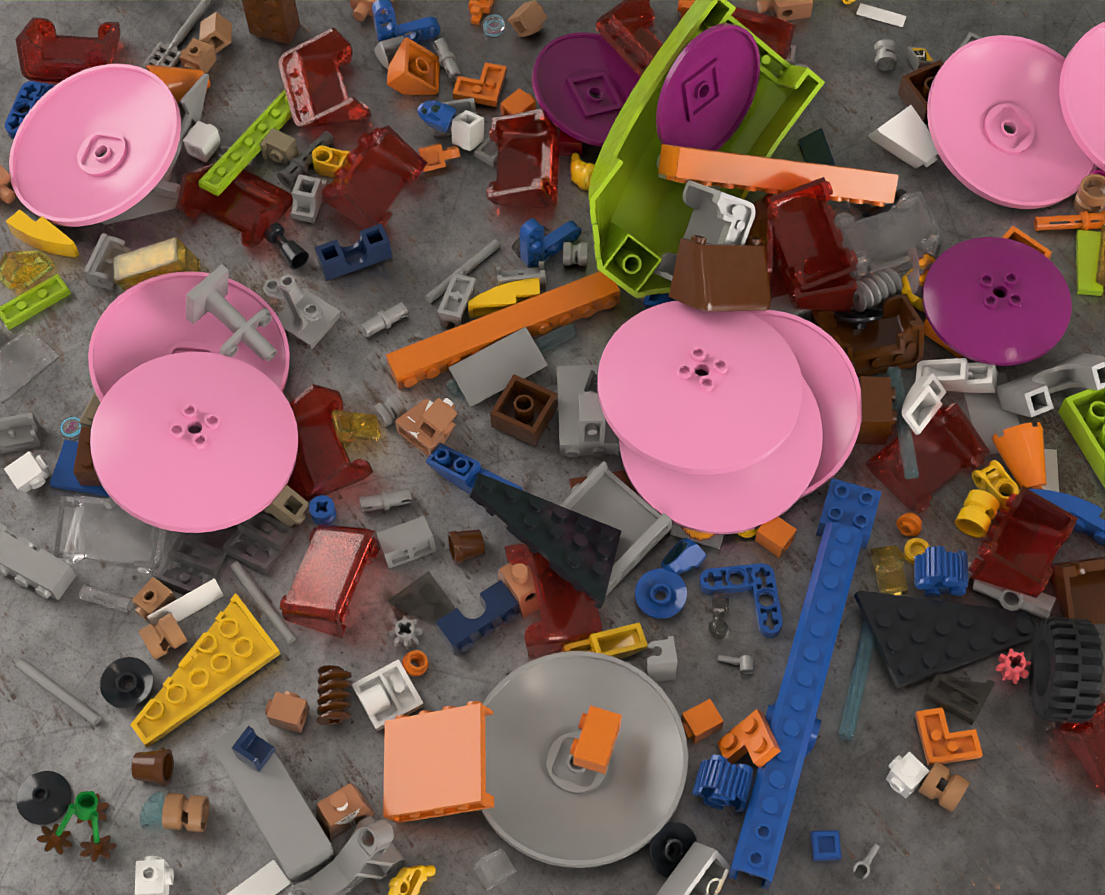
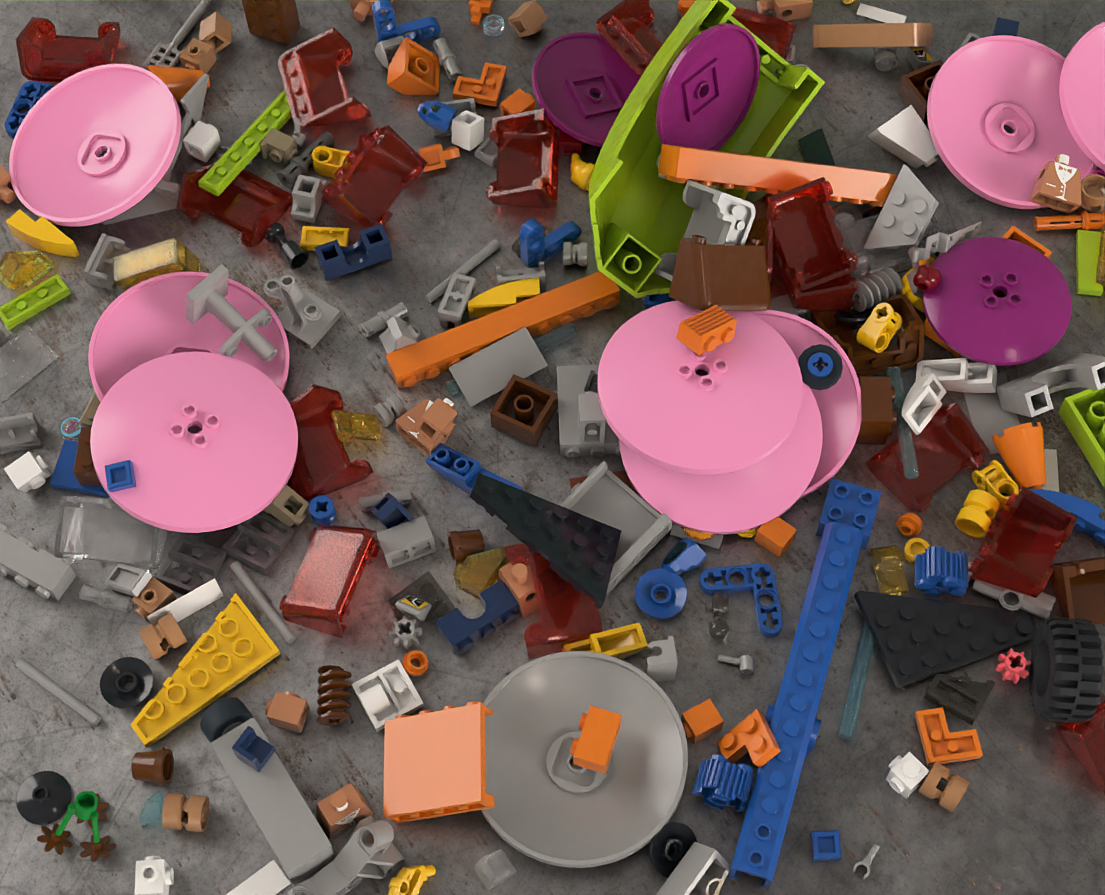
none -> light grey tile [104,563,152,597]
none -> blue tile [105,460,136,493]
none -> black wheel [200,697,253,743]
none -> light grey hand [292,118,306,150]
none -> yellow plate [300,226,350,251]
none -> dark blue panel [370,492,413,529]
none -> light grey brick [379,316,426,354]
none -> light grey slope [395,595,431,622]
none -> clear yellow slope [453,547,508,599]
none -> orange brick [676,305,737,356]
none -> black wheel [798,344,843,390]
none -> medium nougat beam [813,23,933,48]
none -> yellow piece [857,303,902,353]
none -> light grey wing [864,164,938,251]
none -> light grey piece [912,221,982,263]
none -> dark red piece [913,264,941,291]
none -> dark blue panel [992,17,1020,36]
none -> nougat torso [1029,154,1081,214]

